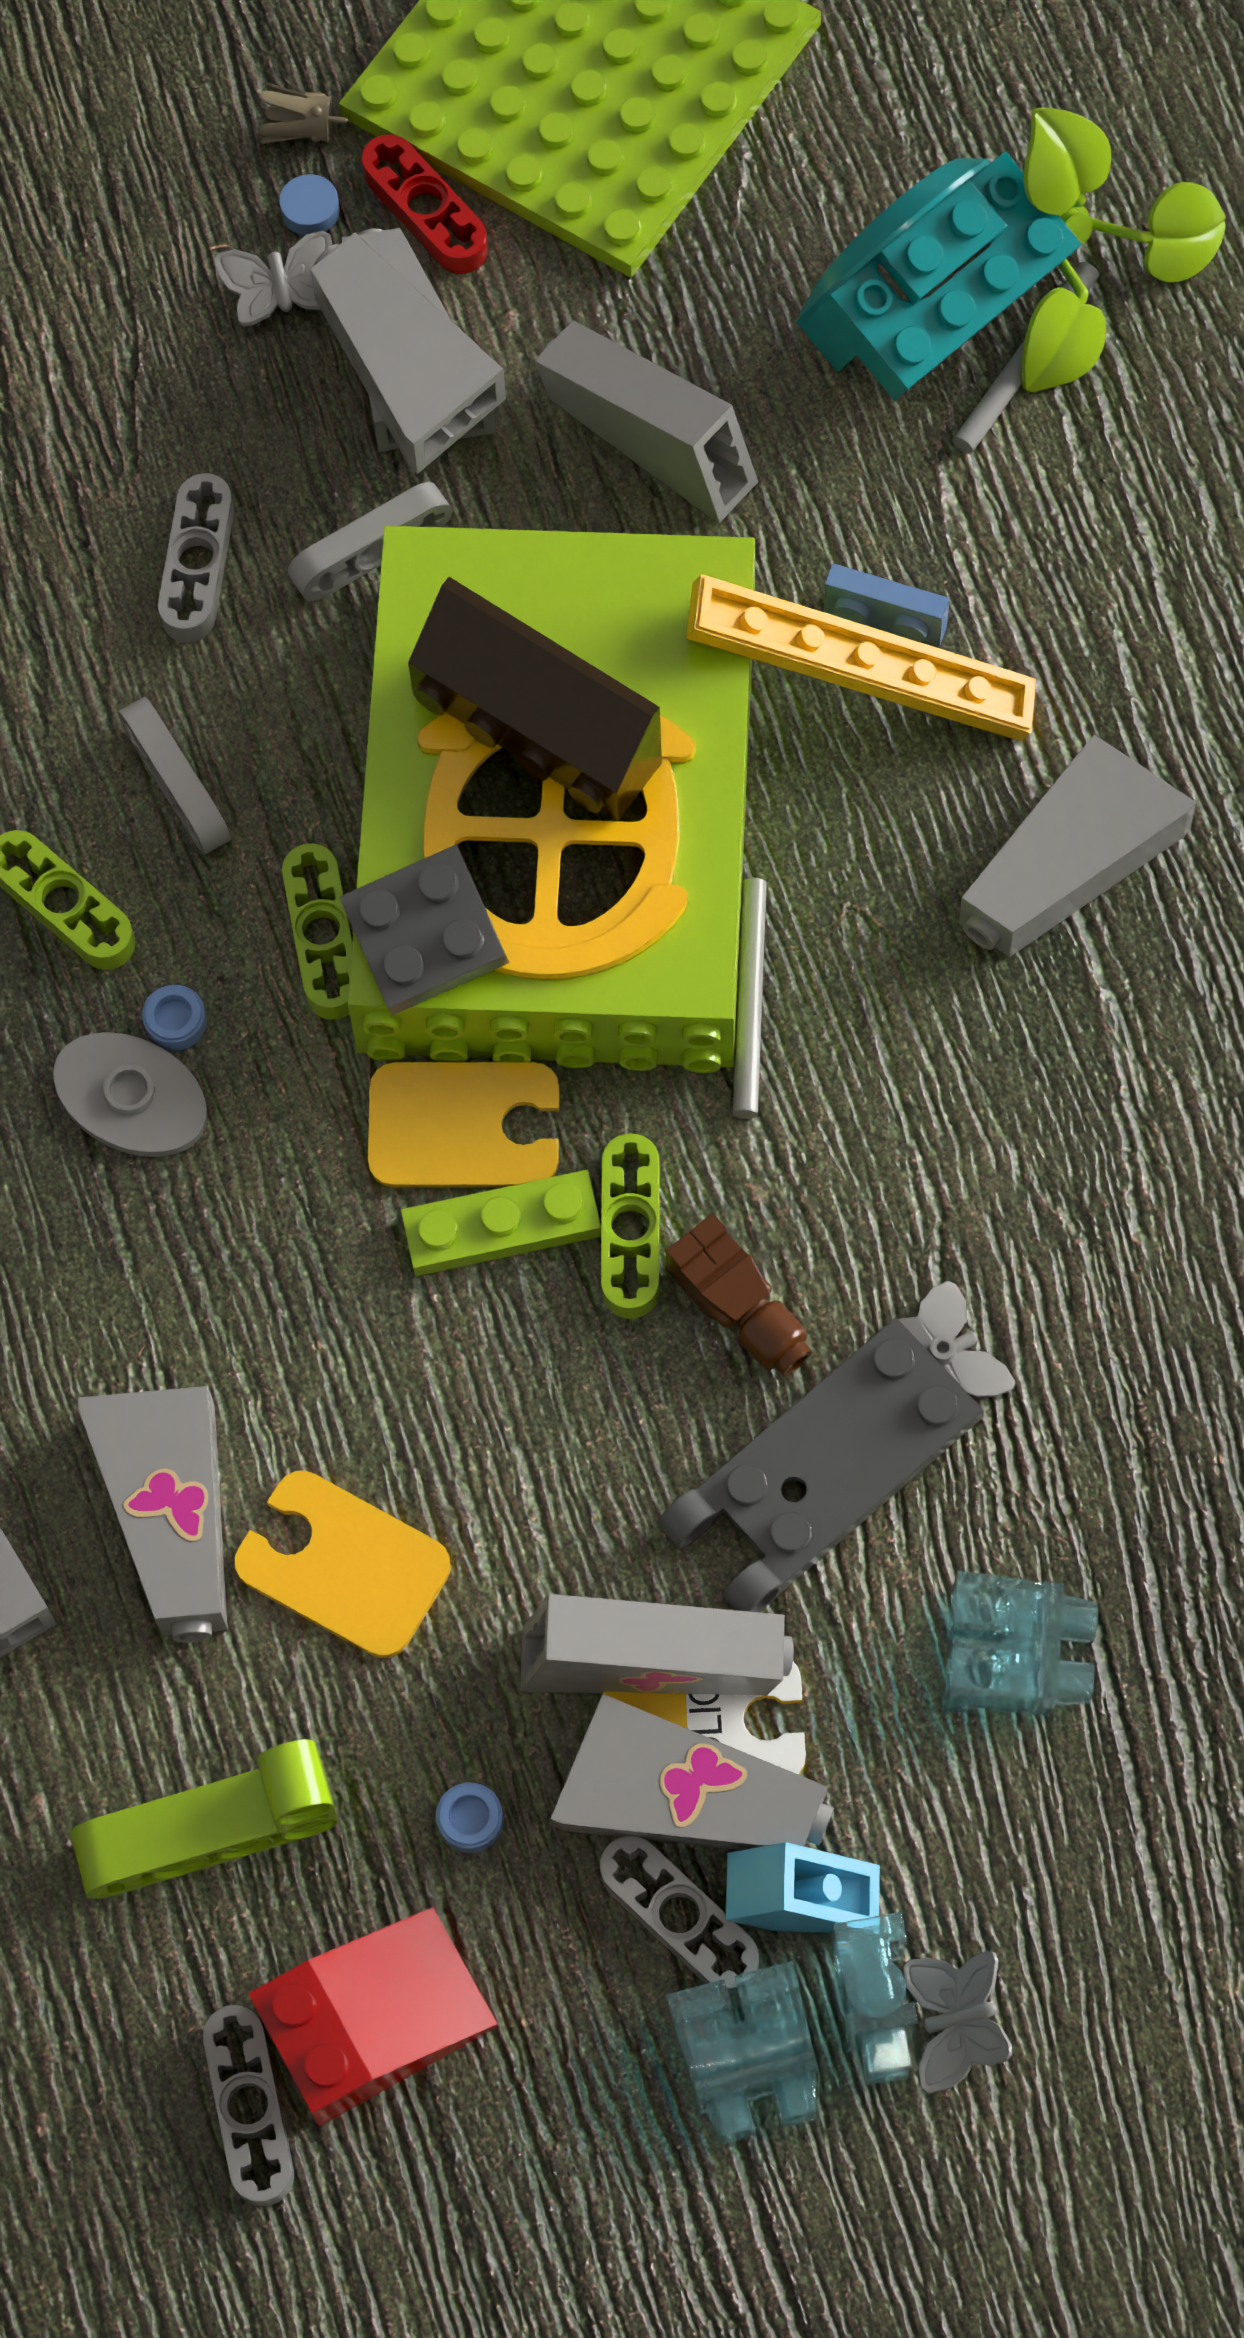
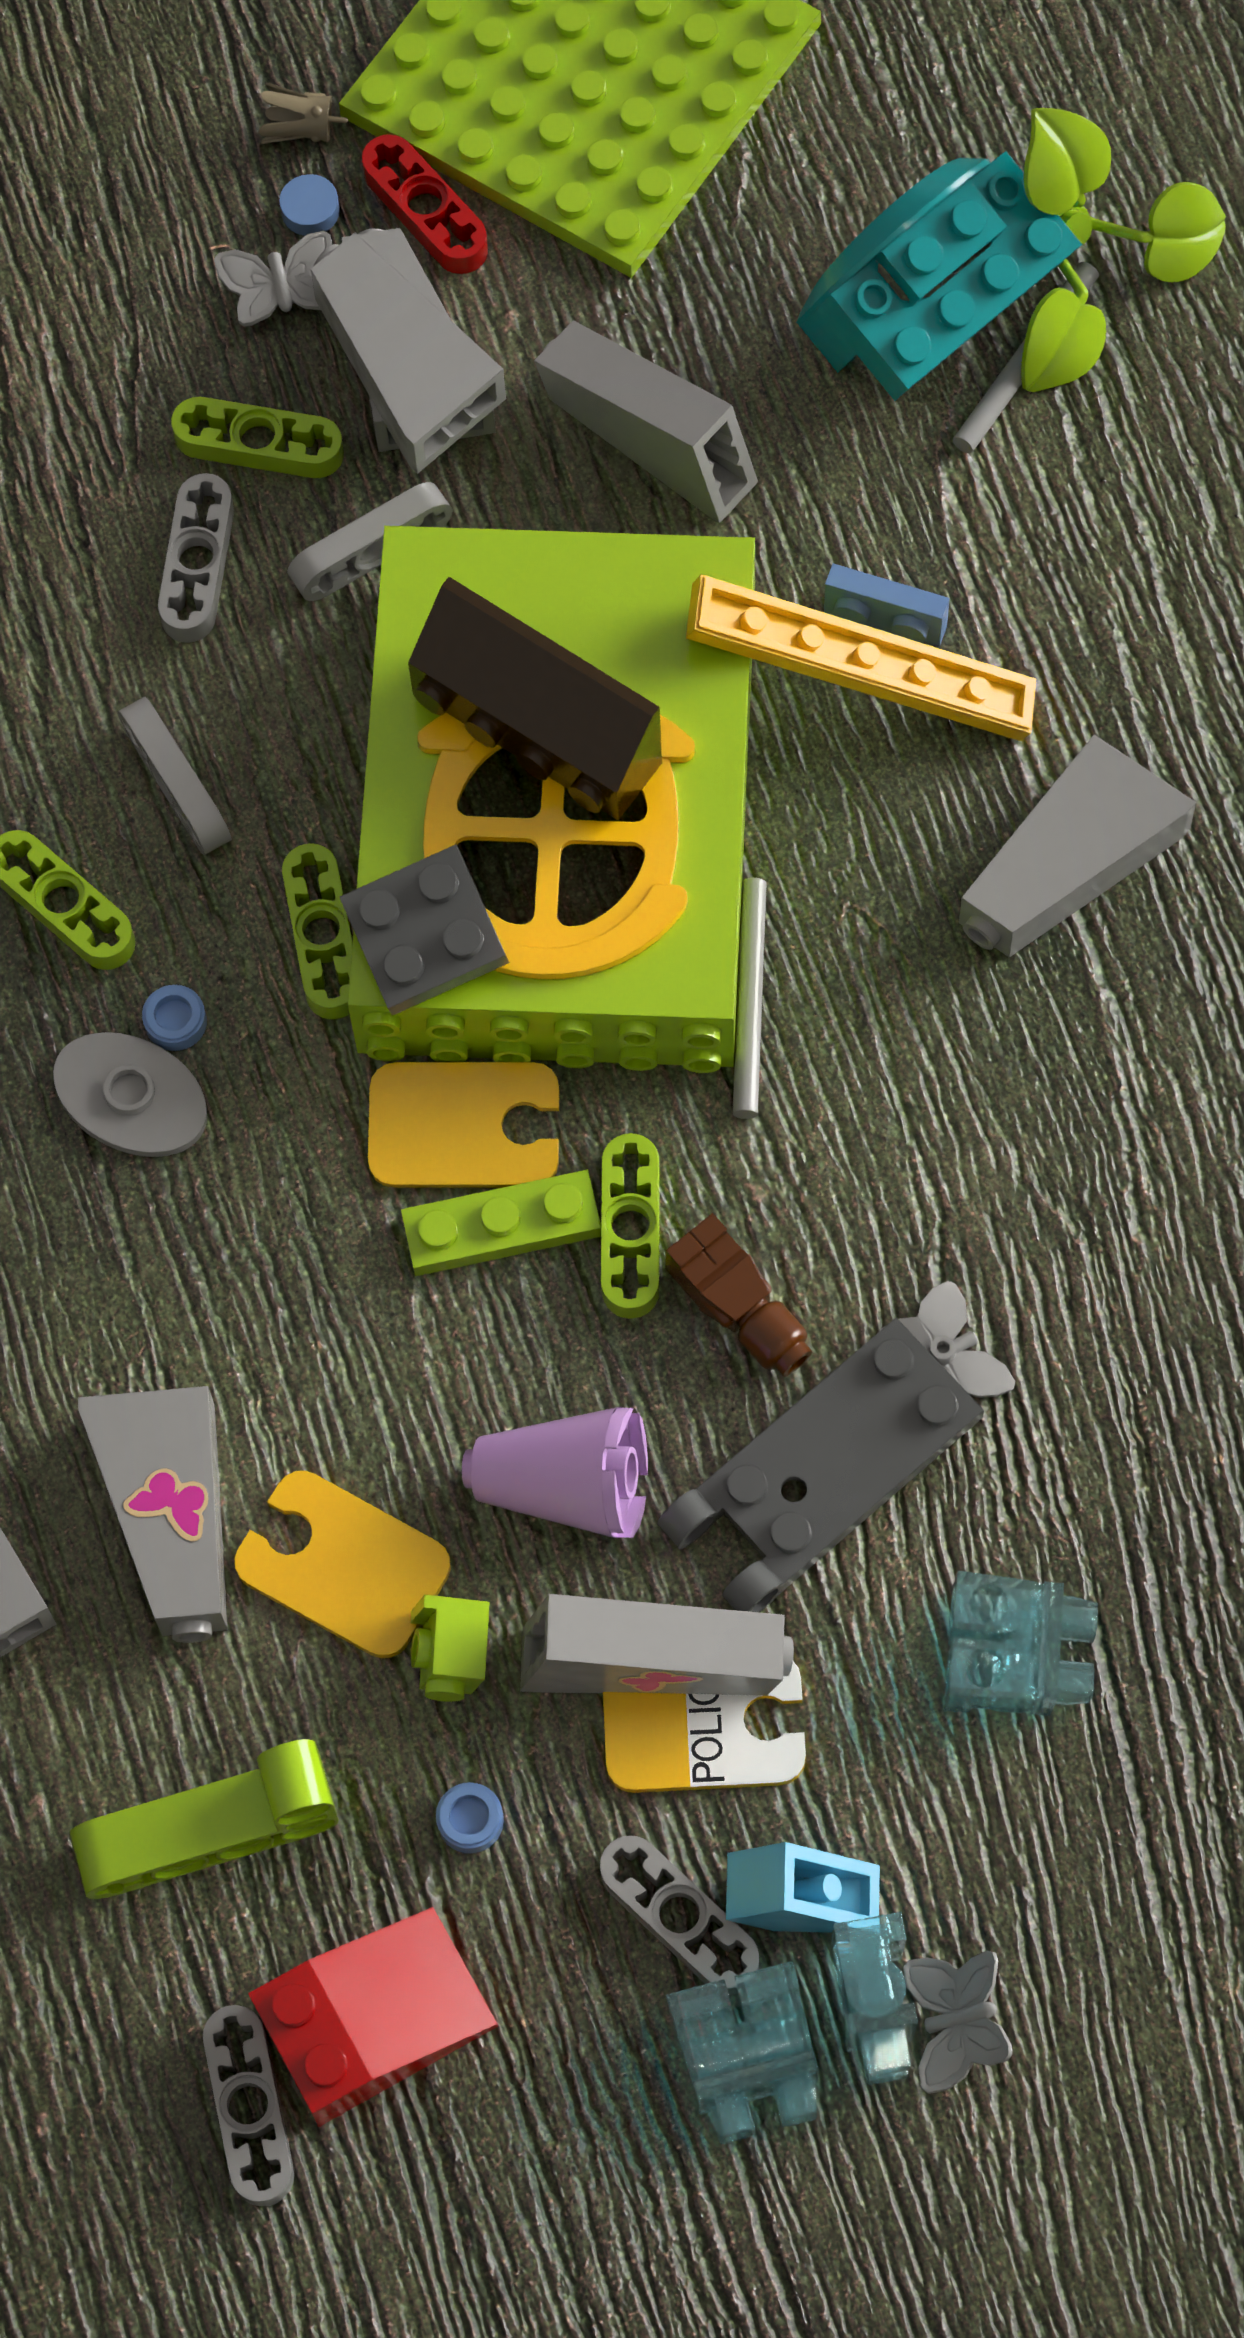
light grey slope [550,1694,834,1850] -> none
none -> lime beam [171,397,344,478]
none -> lime brick [411,1595,490,1702]
none -> lavender cone [462,1407,648,1538]

